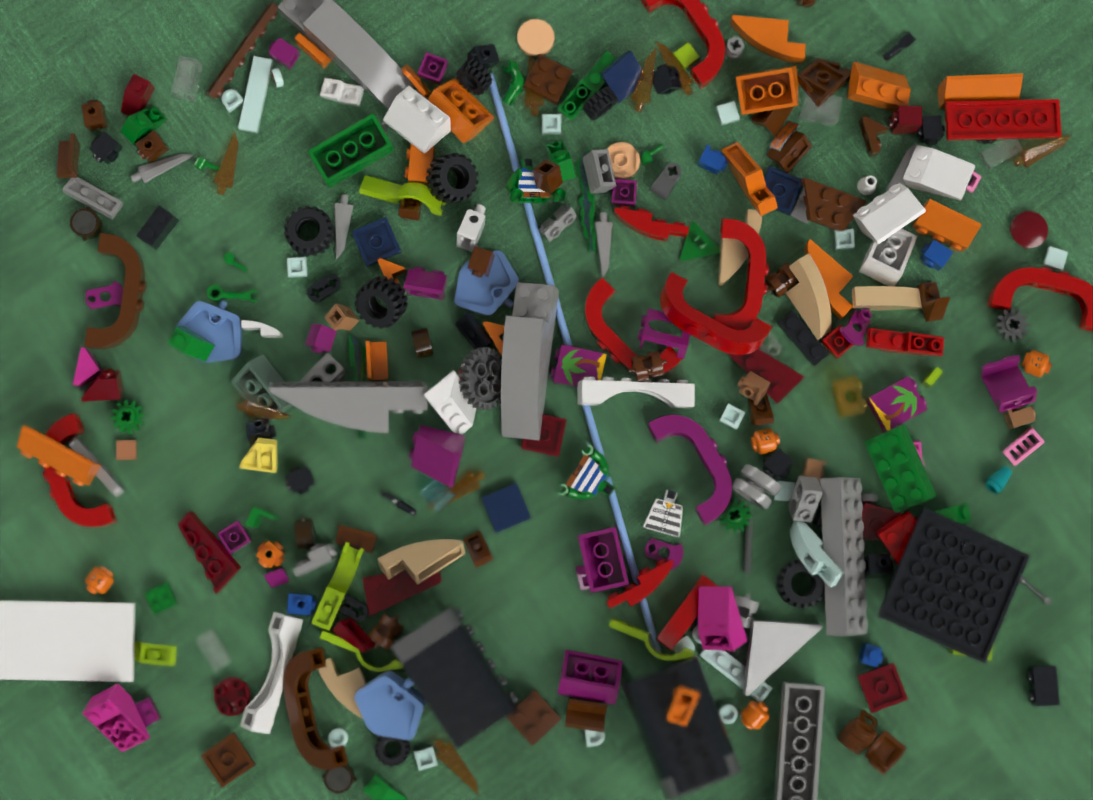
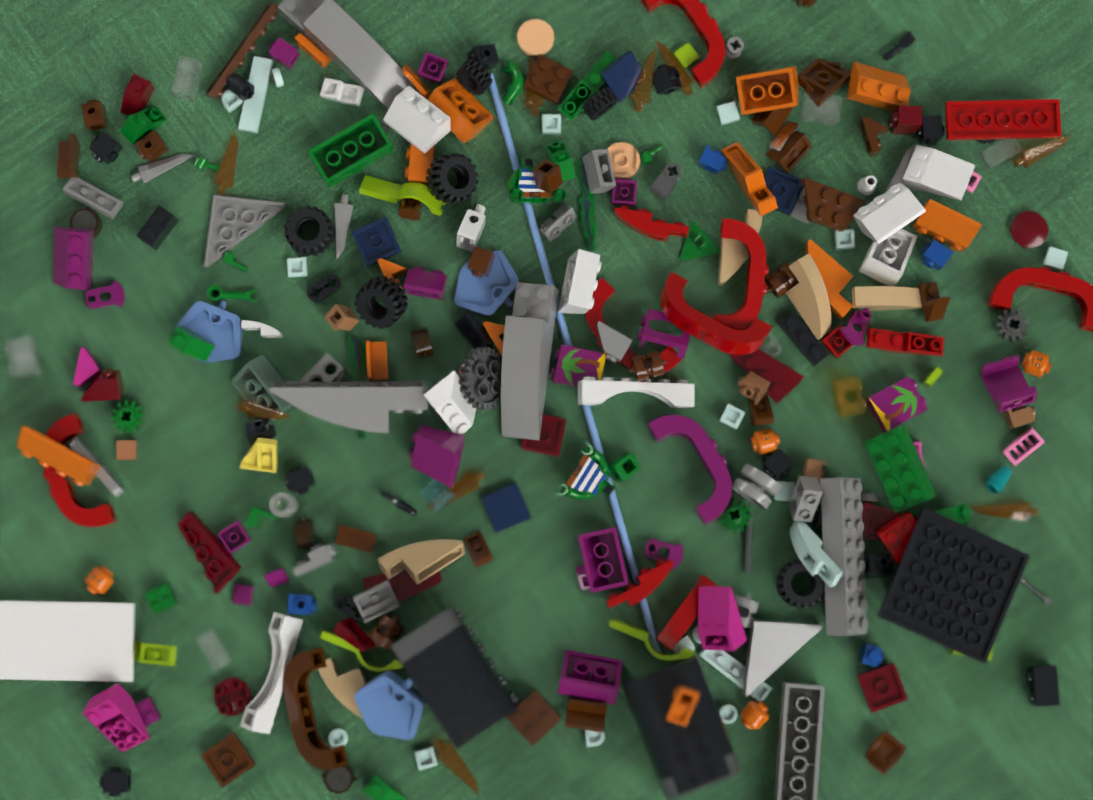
reddish brown arch [84,233,147,350] -> none
orange brick [256,540,286,568] -> none
magenta brick [305,324,337,354] -> none
lime piece [312,542,364,631] -> none
black tyre [374,736,410,767] -> none
light grey bar [594,212,612,277] -> none
torso [643,490,683,537] -> none
orange slope [730,15,806,64] -> none
reddish brown piece [837,710,878,755] -> none
orange slope [938,73,1023,109] -> none
none -> clear brick [4,335,41,379]
none -> magenta slope [53,226,94,290]
none -> black brick [100,767,131,797]
none -> light grey tile [204,195,287,268]
none -> black brick [226,74,255,101]
none -> magenta slope [233,584,255,606]
none -> clear piece [269,492,299,518]
none -> light grey plate [353,580,400,623]
none -> white slope [558,249,602,314]
none -> light grey slope [596,321,633,363]
none -> green brick [608,453,641,482]
none -> clear orange bar [971,502,1039,521]

